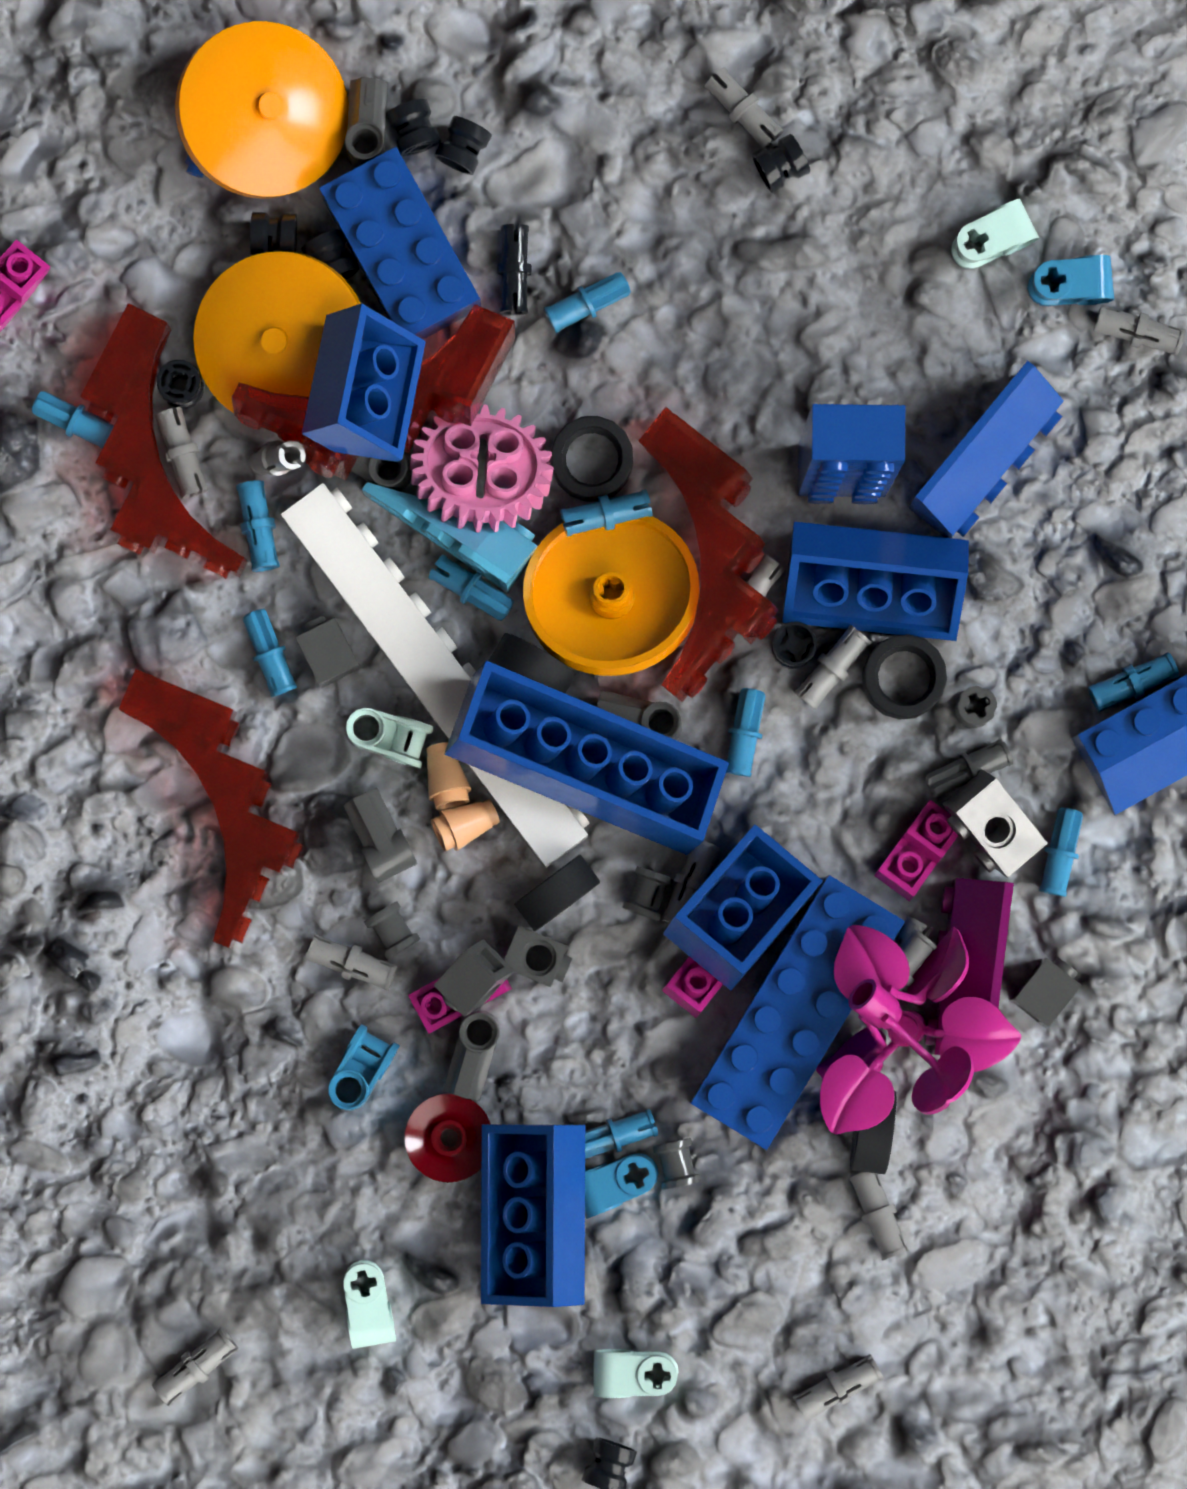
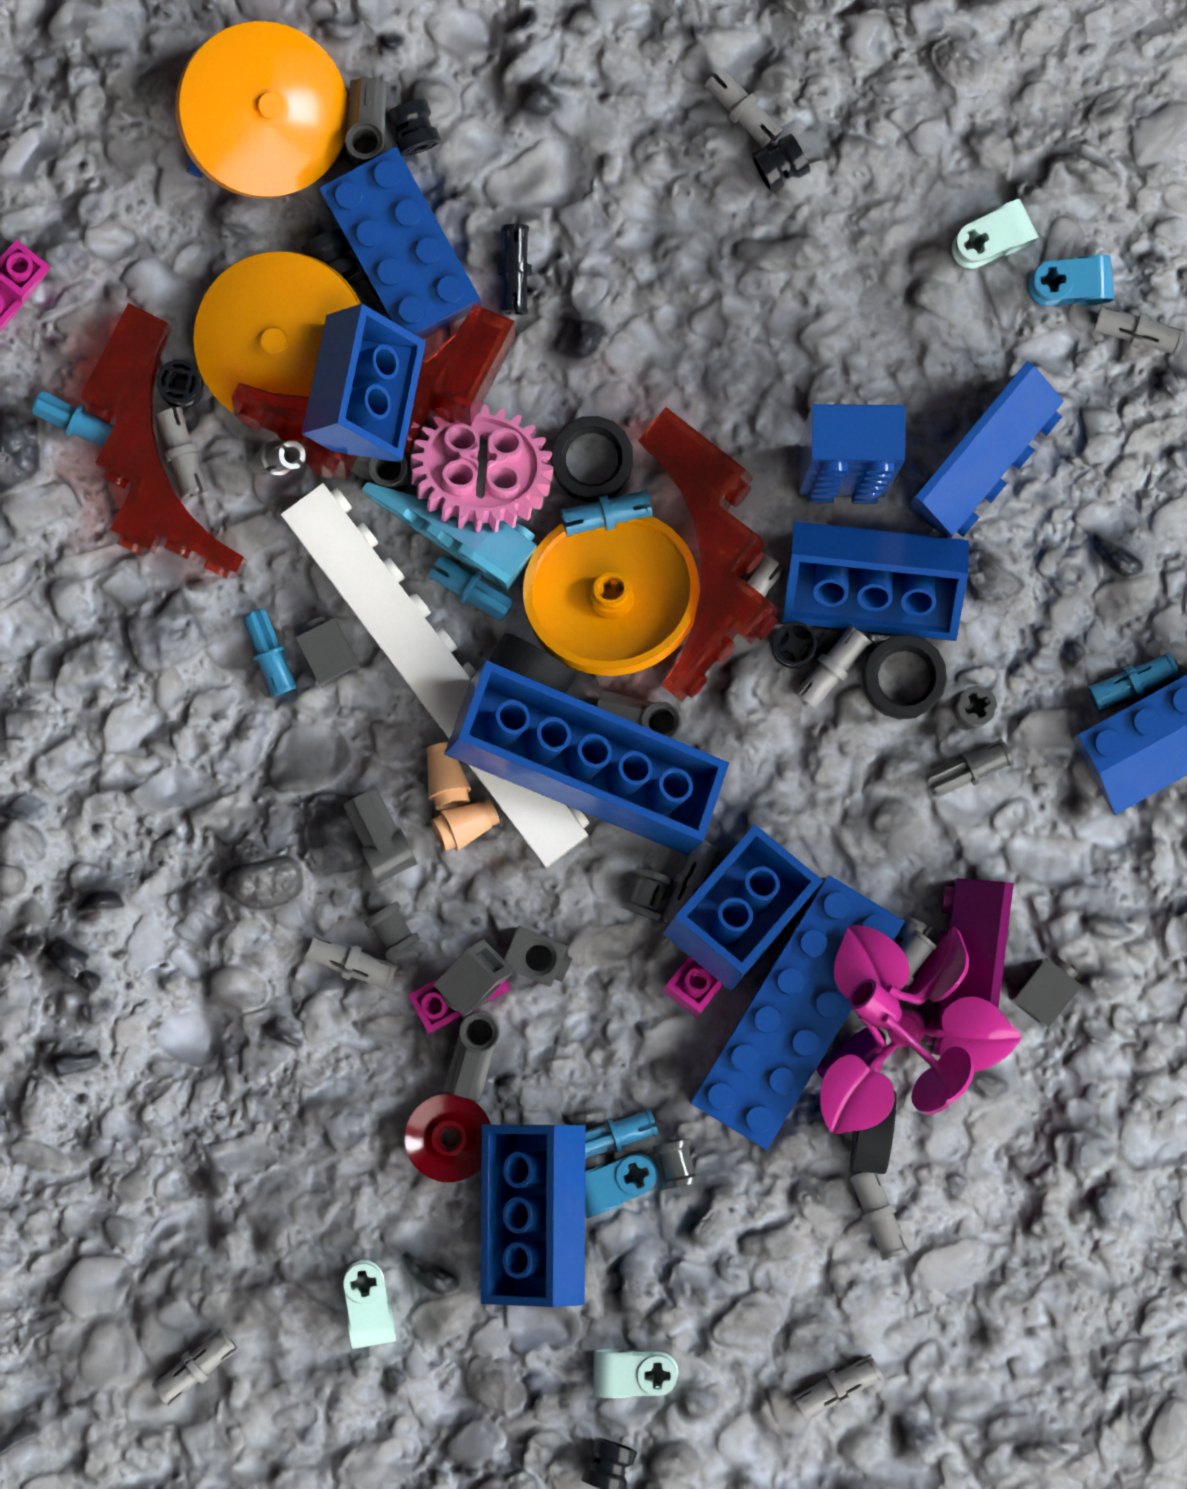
clear red arch [118,669,303,949] -> none
dark azure pin [236,480,280,572] -> none
black wheel [250,212,298,256] -> none
dark azure piece [328,1024,400,1111] -> none
light aqua piece [346,708,433,769] -> none
black wheel [434,116,492,175] -> none
black tyre [514,855,600,931] -> none
dark azure axle [544,272,631,333] -> none
dark azure axle [726,688,766,777] -> none
dark pink slope [874,800,958,901] -> none
brick [943,770,1048,878] -> none
dark azure axle [1039,808,1083,897] -> none

